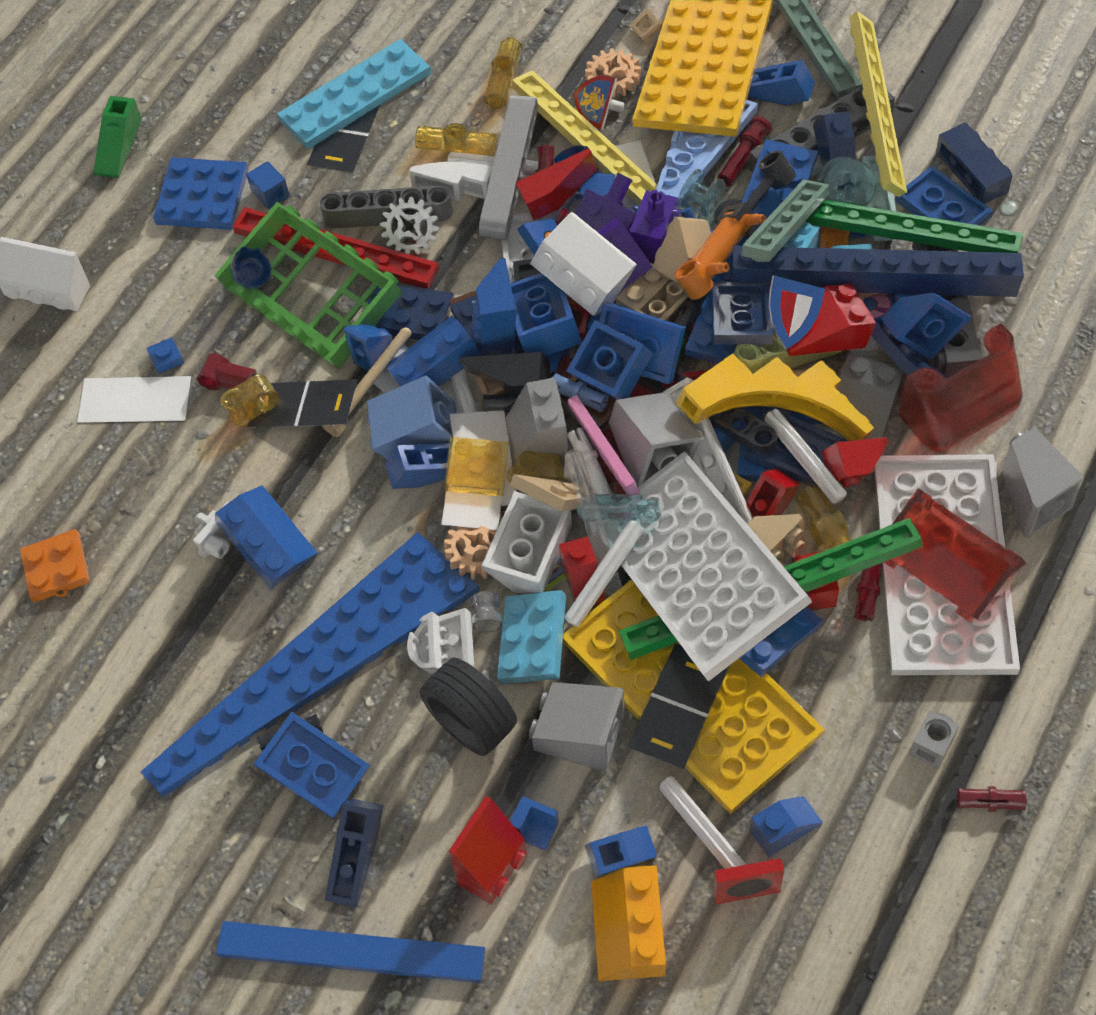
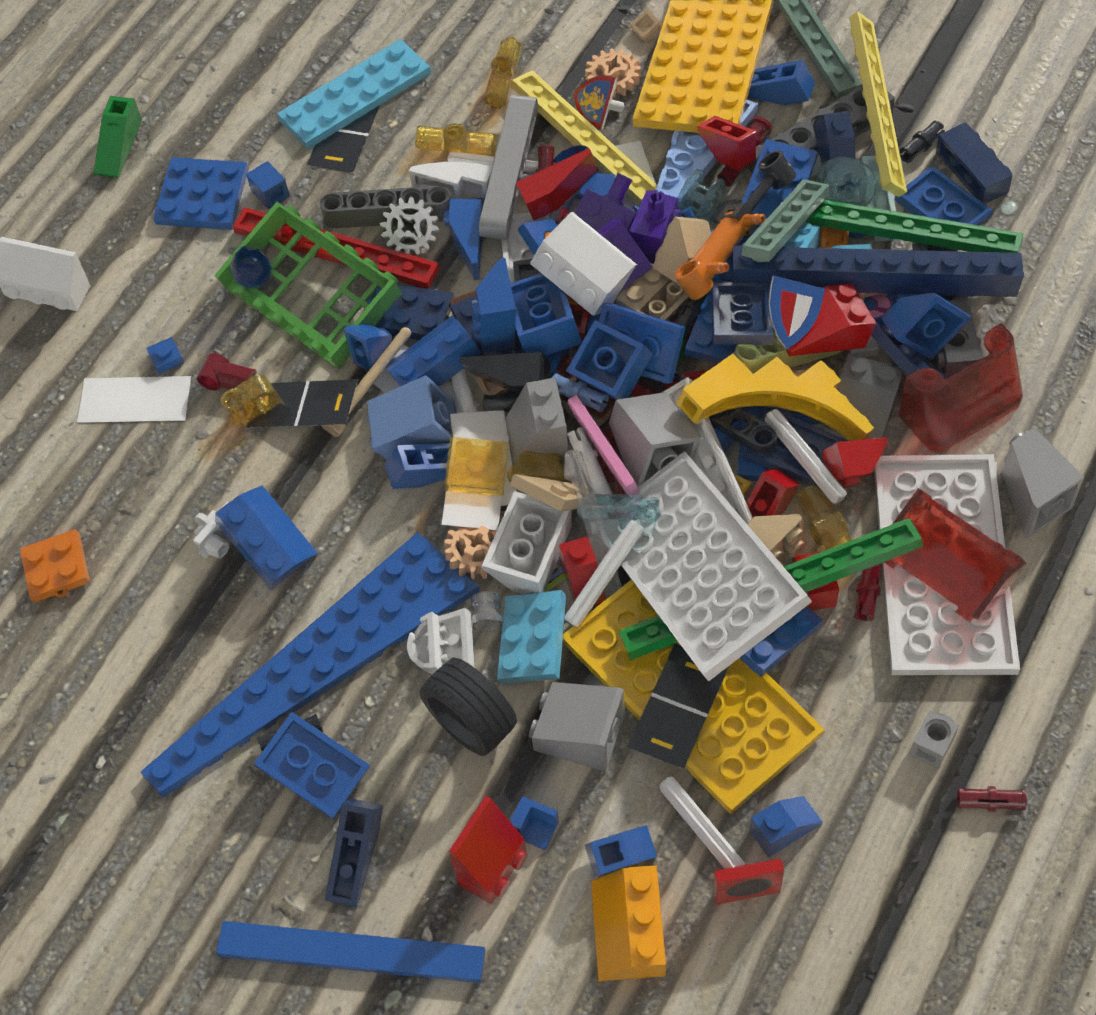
none -> blue slope [444,199,483,280]
none -> red slope [697,116,756,170]
none -> black pin [899,120,945,163]

